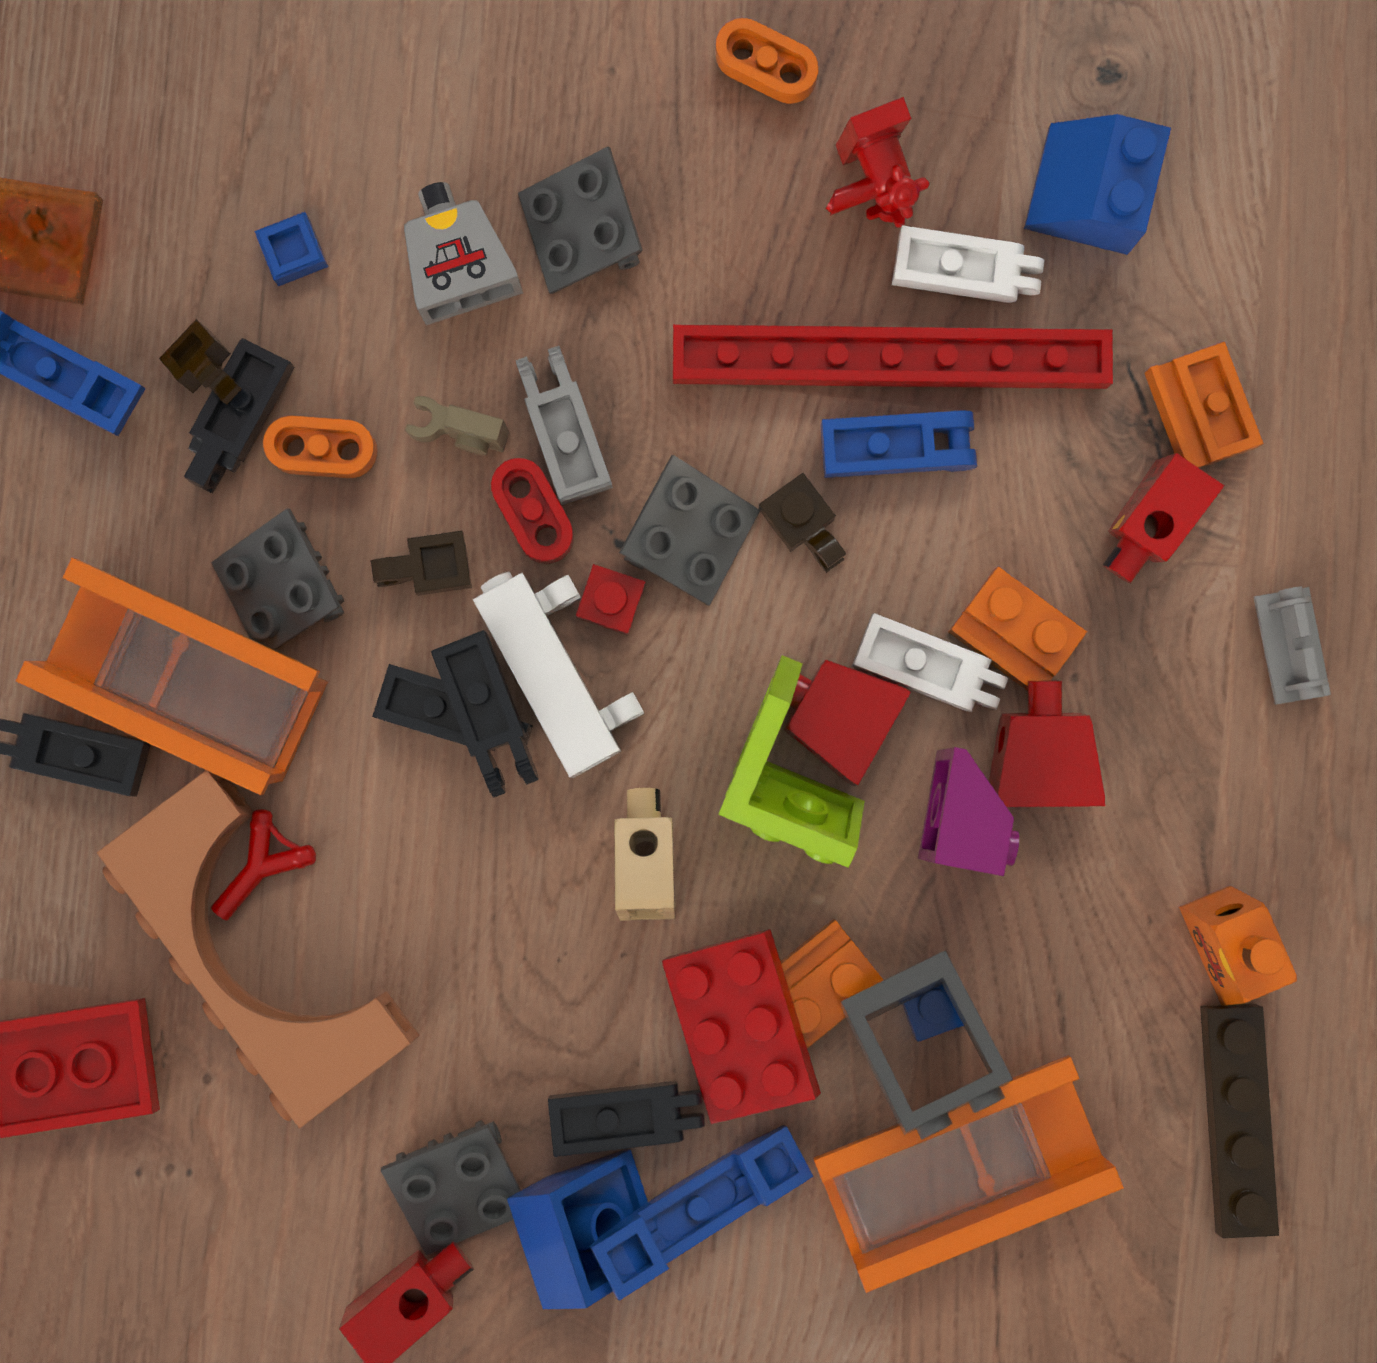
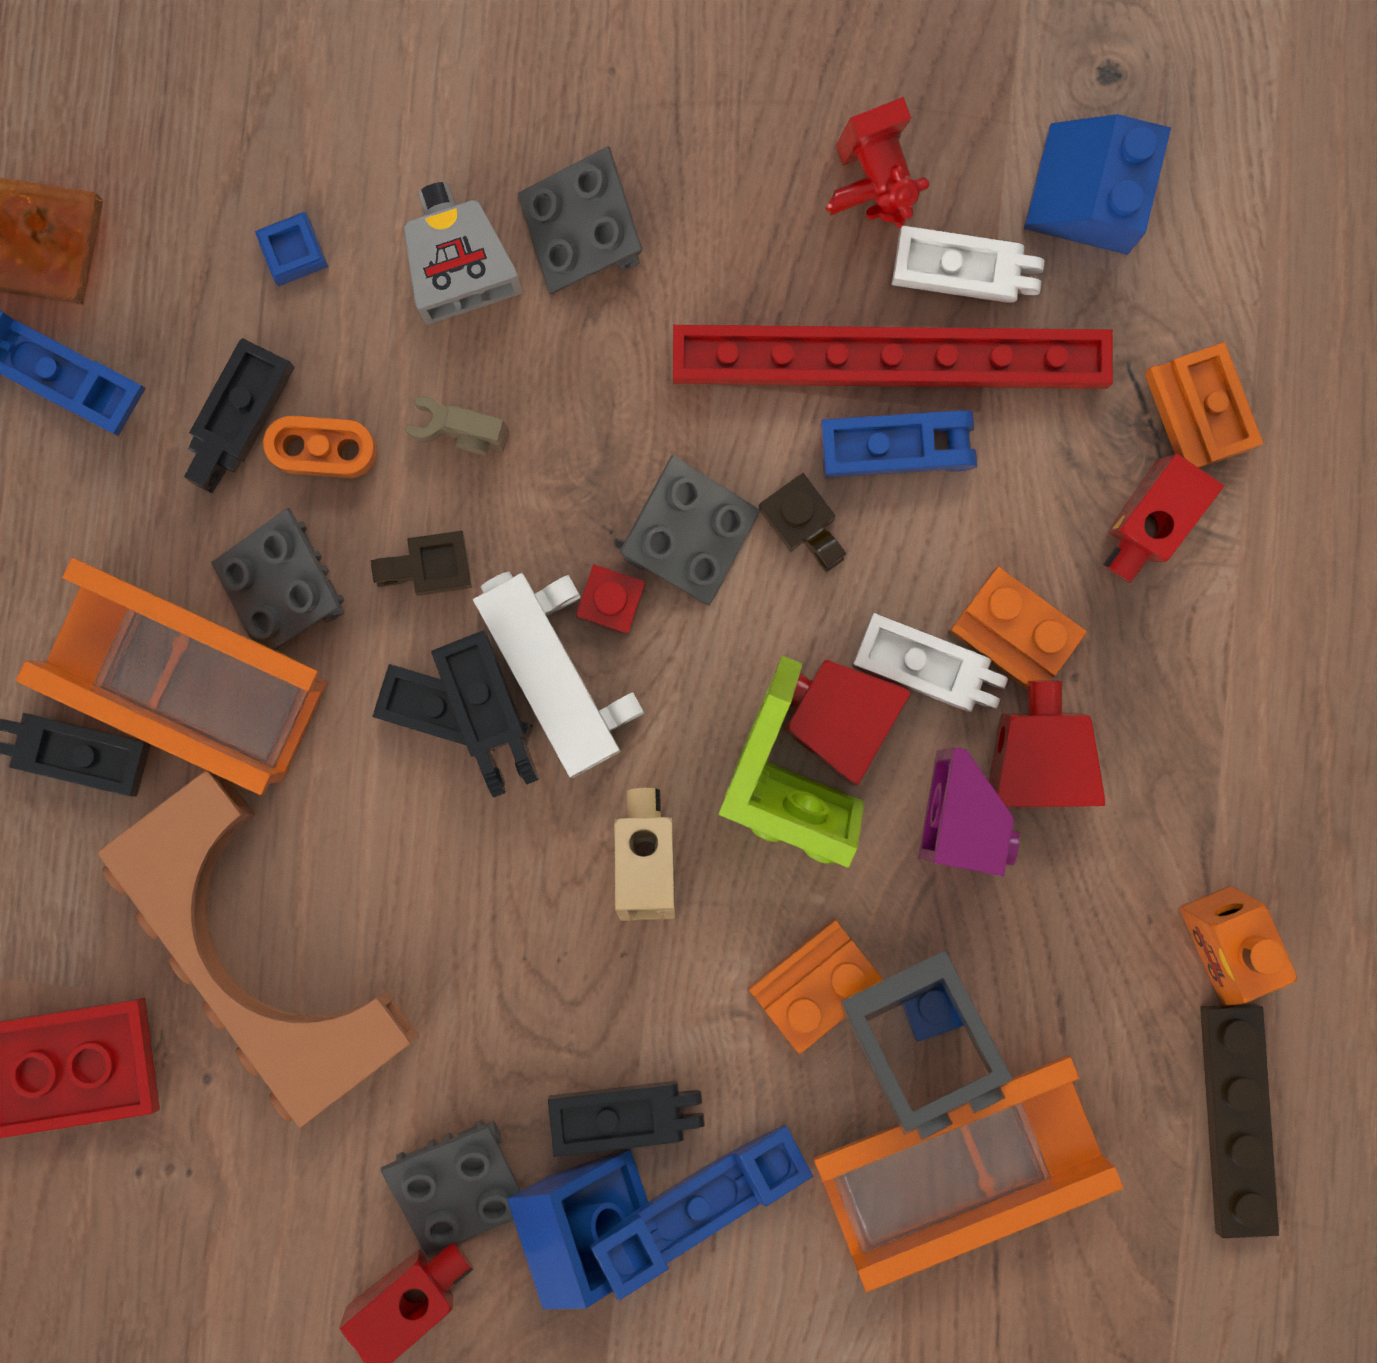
dark brown plate [159,319,242,405] -> none
red piece [210,809,316,921] -> none
red plate [491,458,574,564] -> none
light grey hinge [515,346,613,506] -> none
red plate [662,929,821,1124] -> none
orange plate [715,18,819,104] -> none
light grey hinge [1253,586,1331,705] -> none

